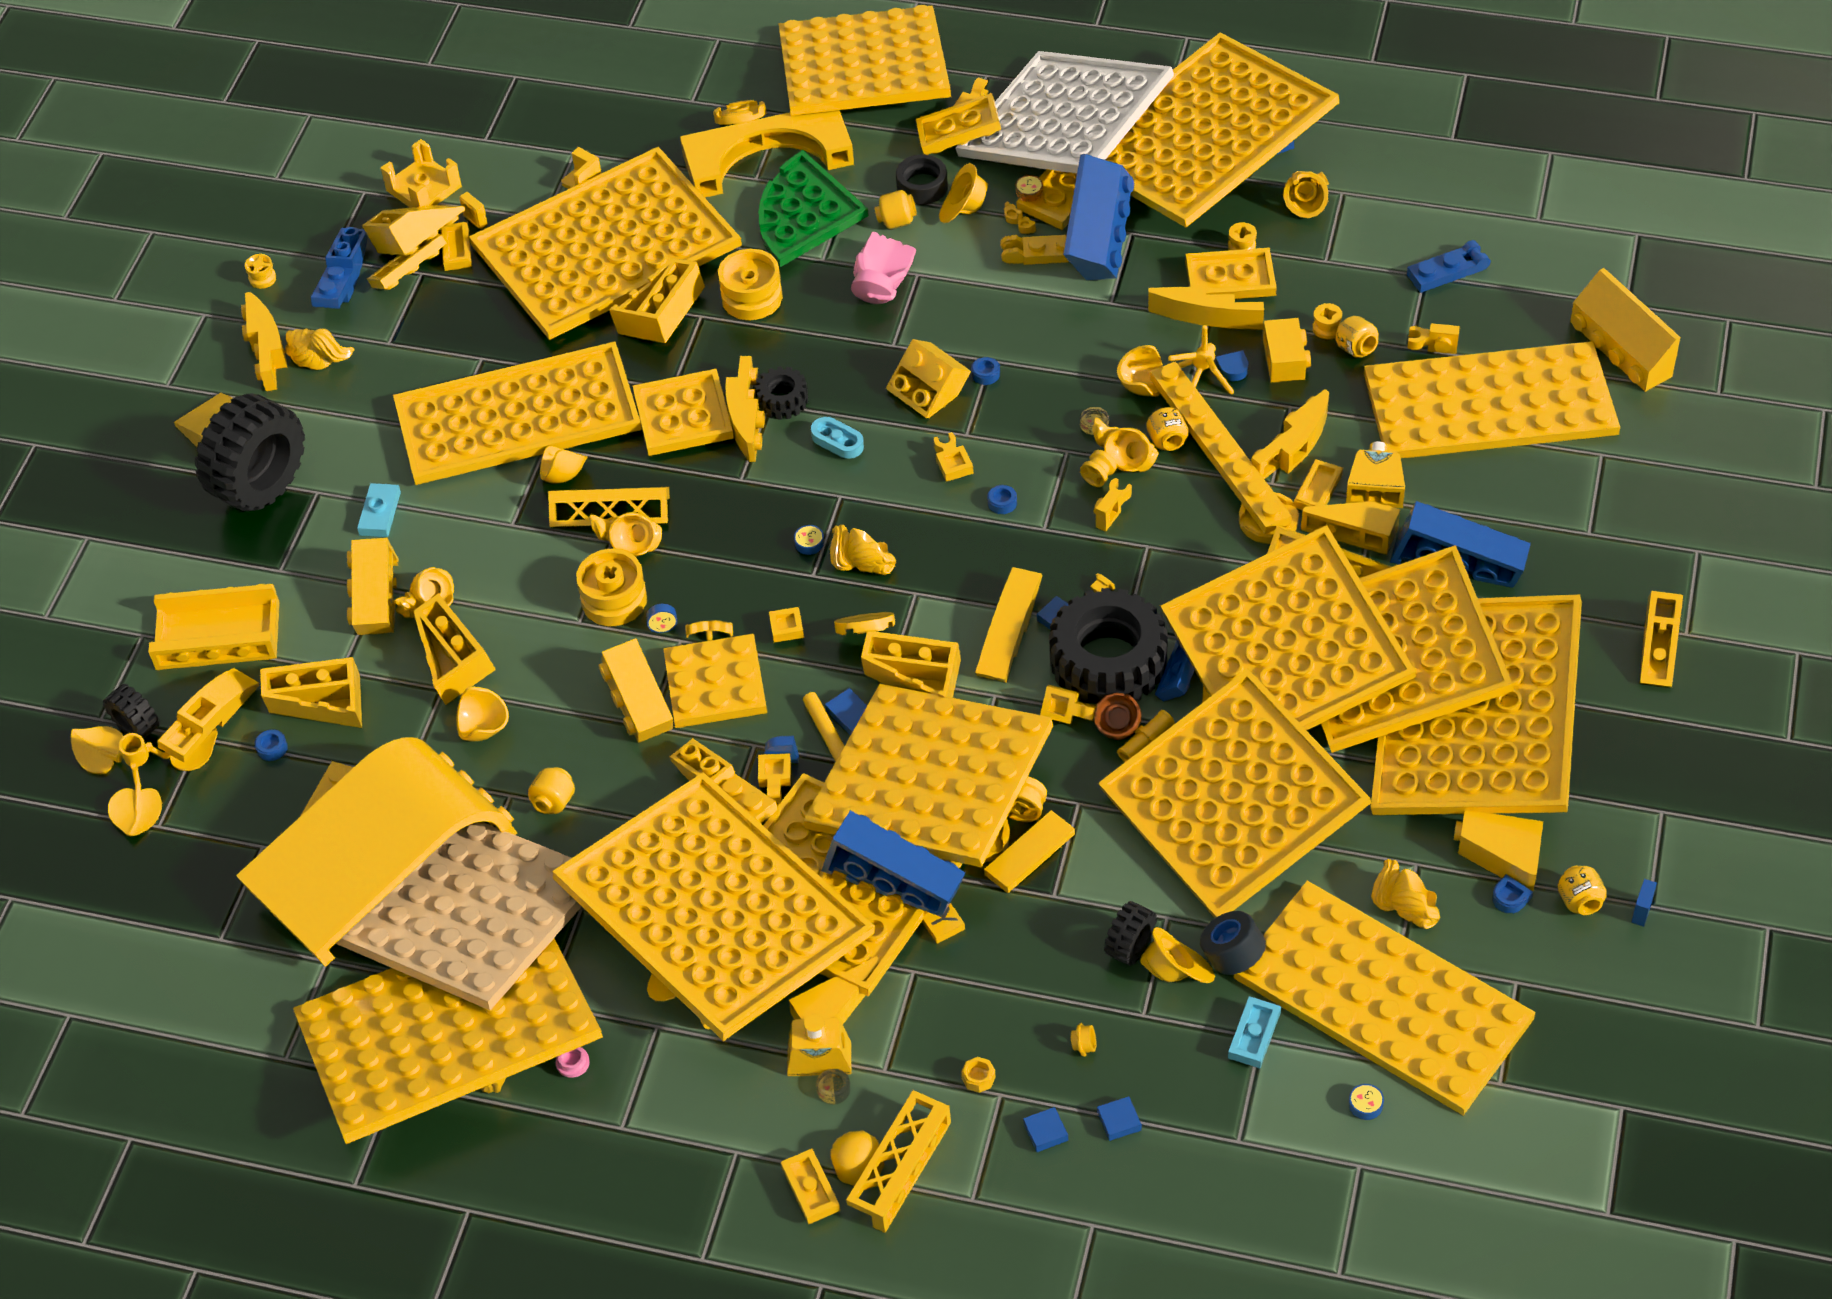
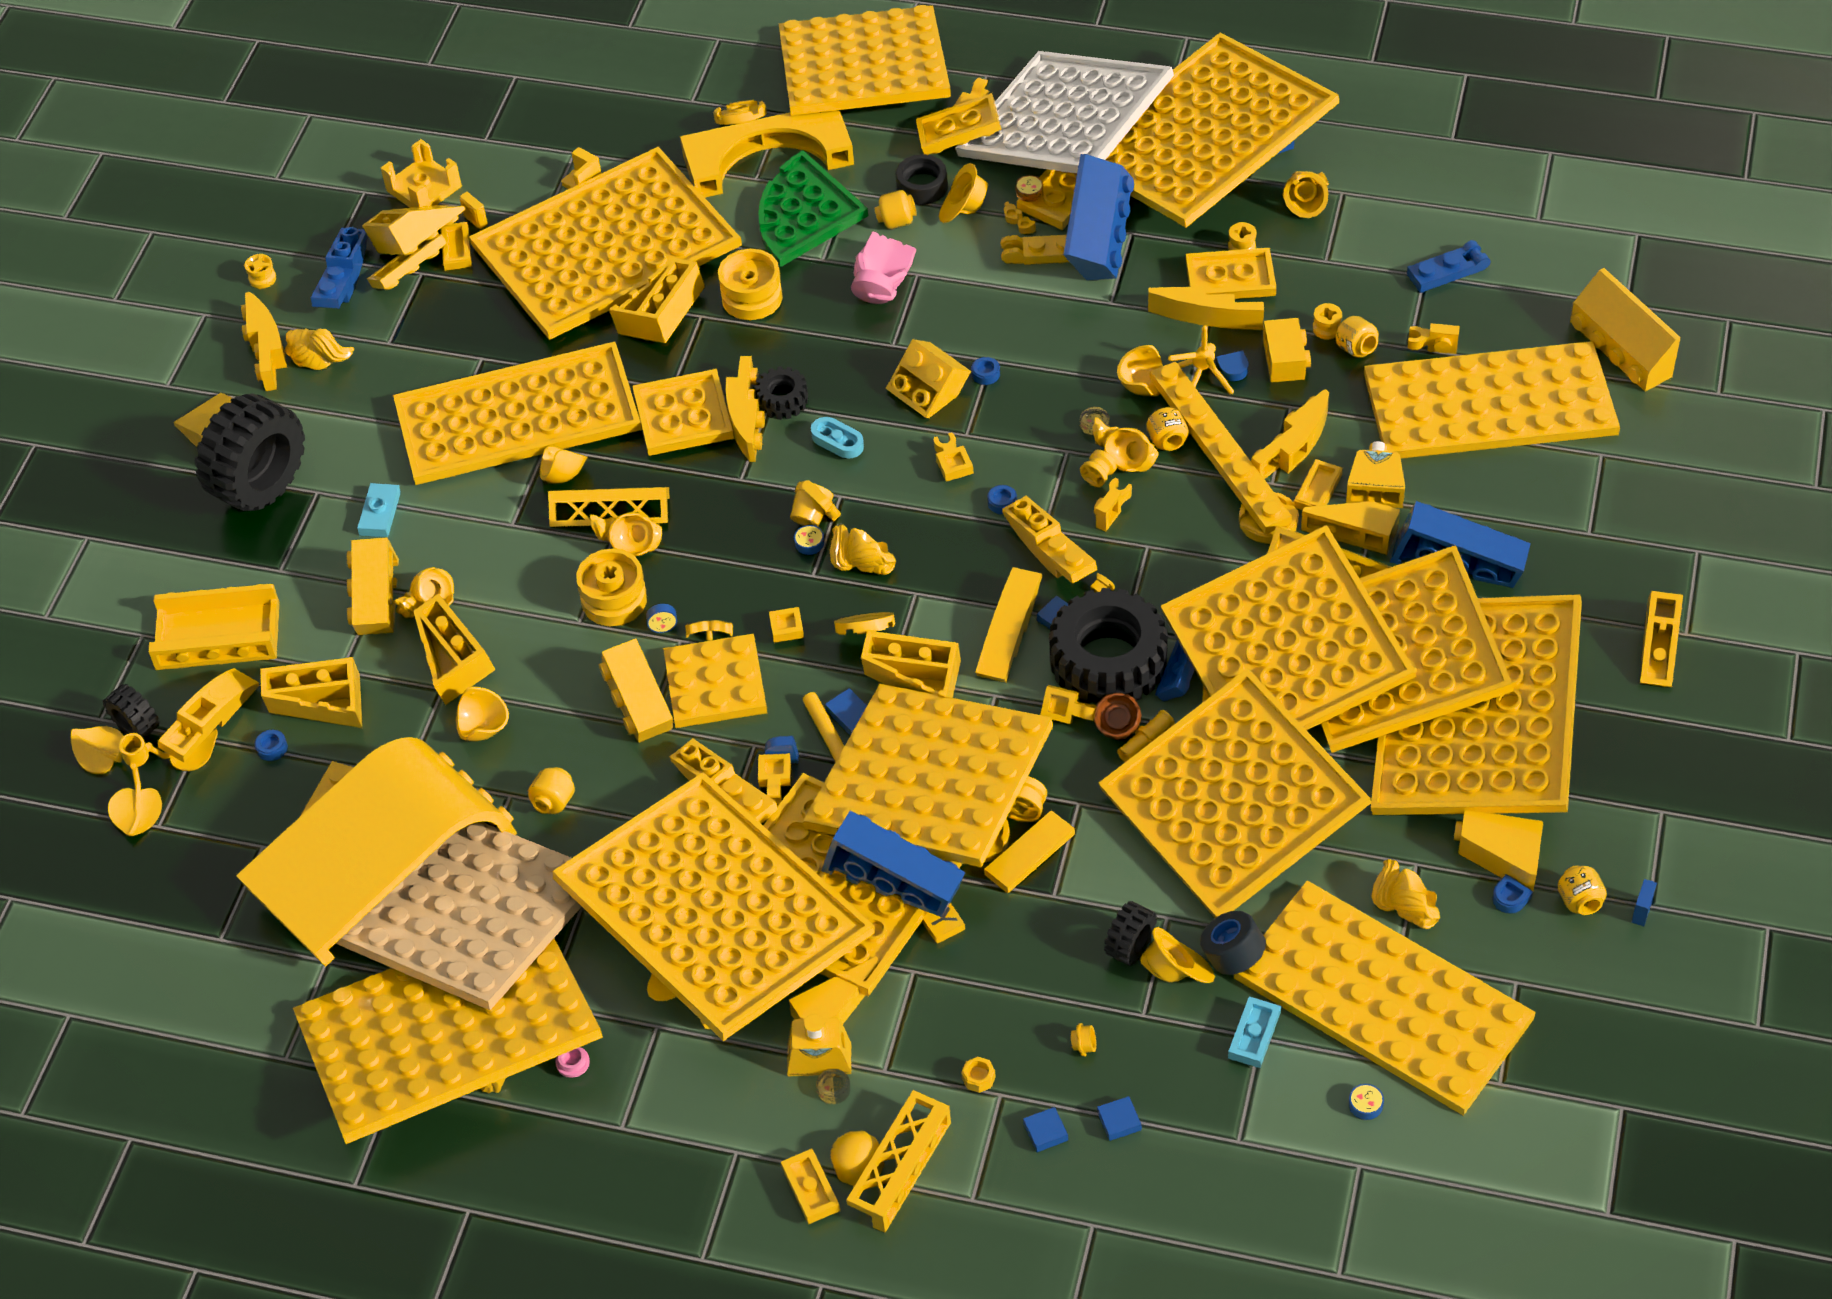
none -> yellow piece [790,480,841,527]
none -> yellow slope [1002,495,1097,584]

